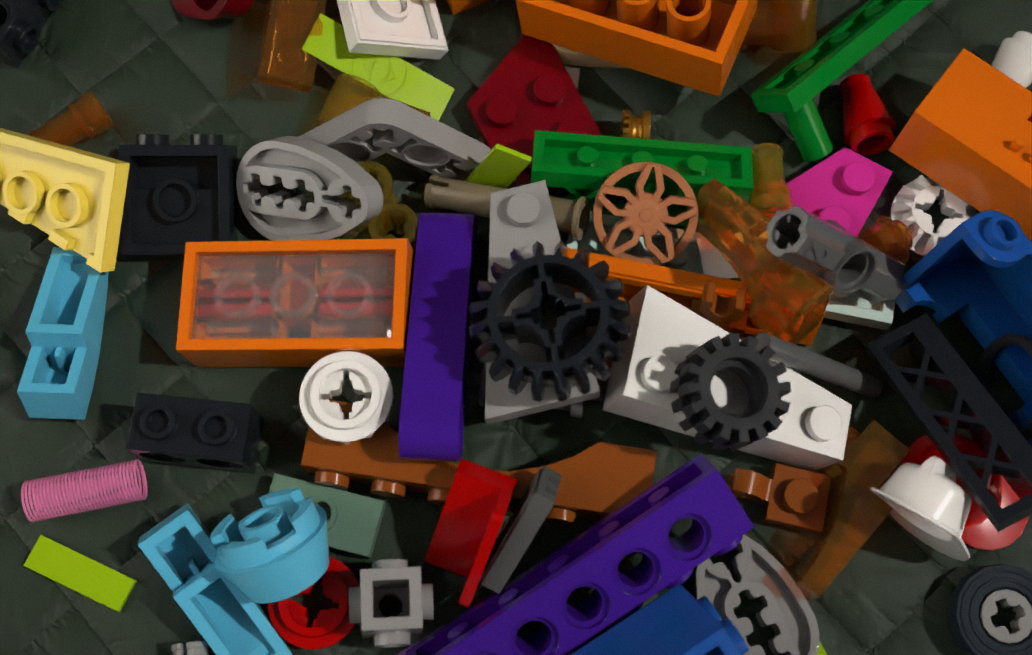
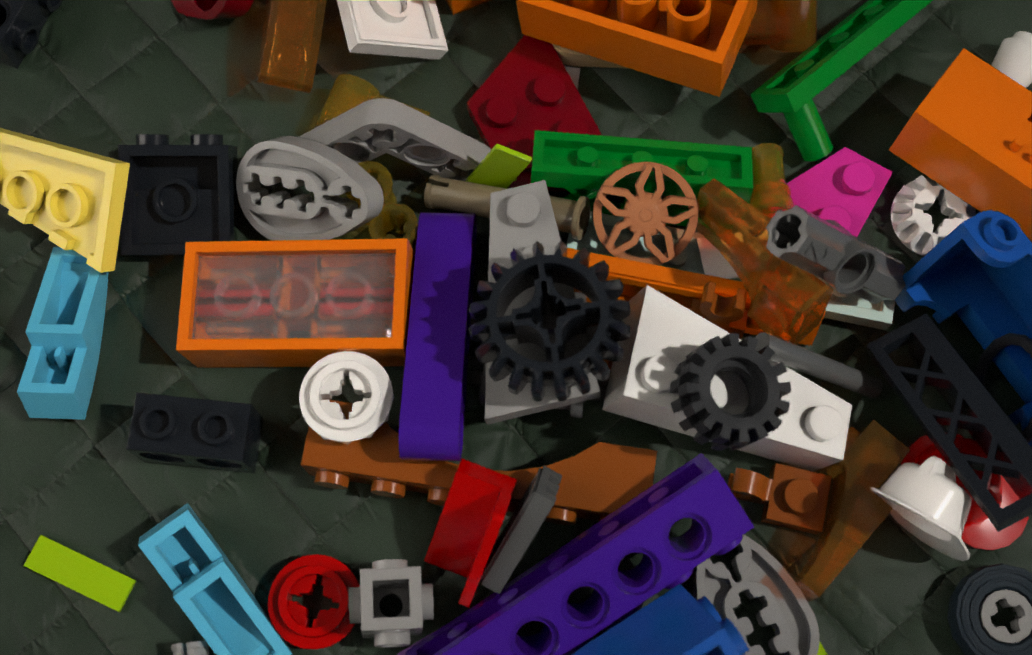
bright pink piece [21,459,148,523] -> none
clear orange pin [28,90,115,147] -> none
medium azure cone [210,488,330,604] -> none
sand green plate [268,473,386,559] -> none
lime piece [302,13,454,121] -> none
pearl gold bush [621,110,651,139] -> none
red cone [839,74,897,156] -> none
clear orange plate [862,215,913,264] -> none

